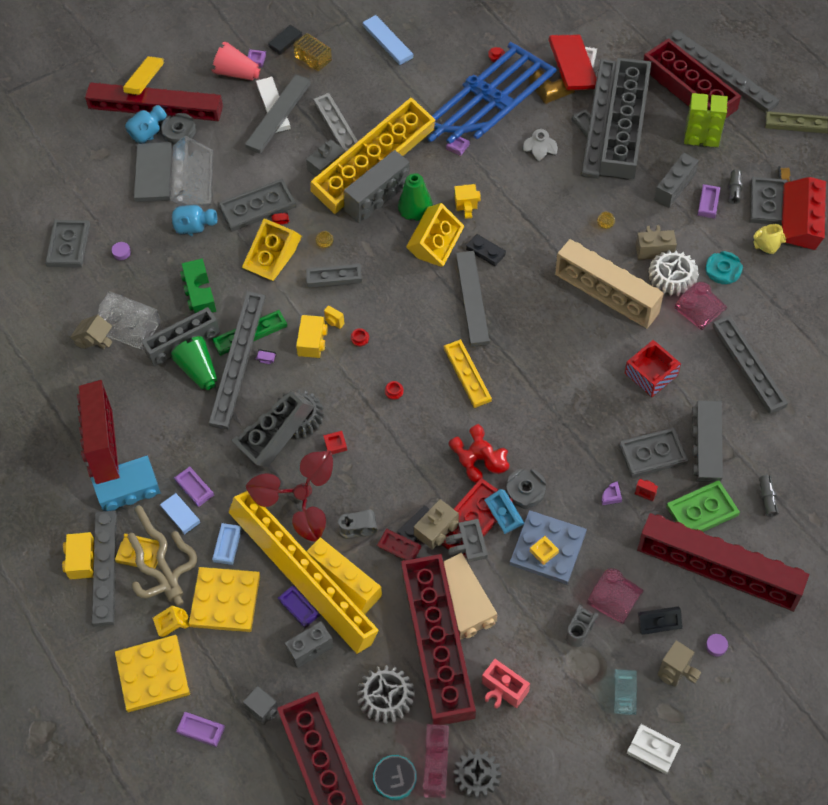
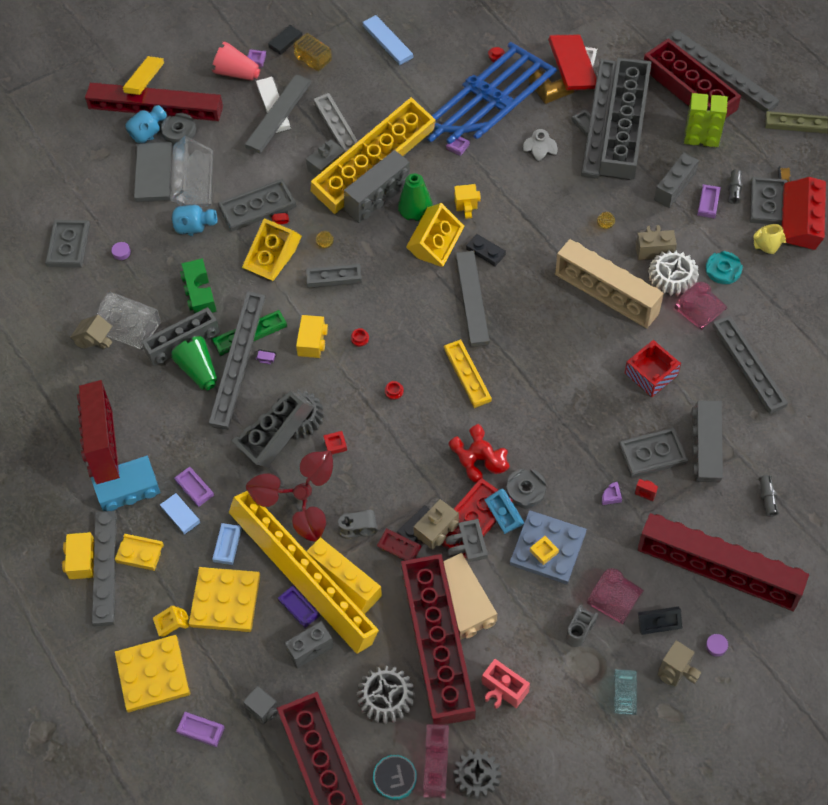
dark tan plant [128,505,197,607] -> none
yellow plate [324,305,345,329] -> none
white plate [627,724,681,774] -> none
bright green plate [666,480,740,532] -> none

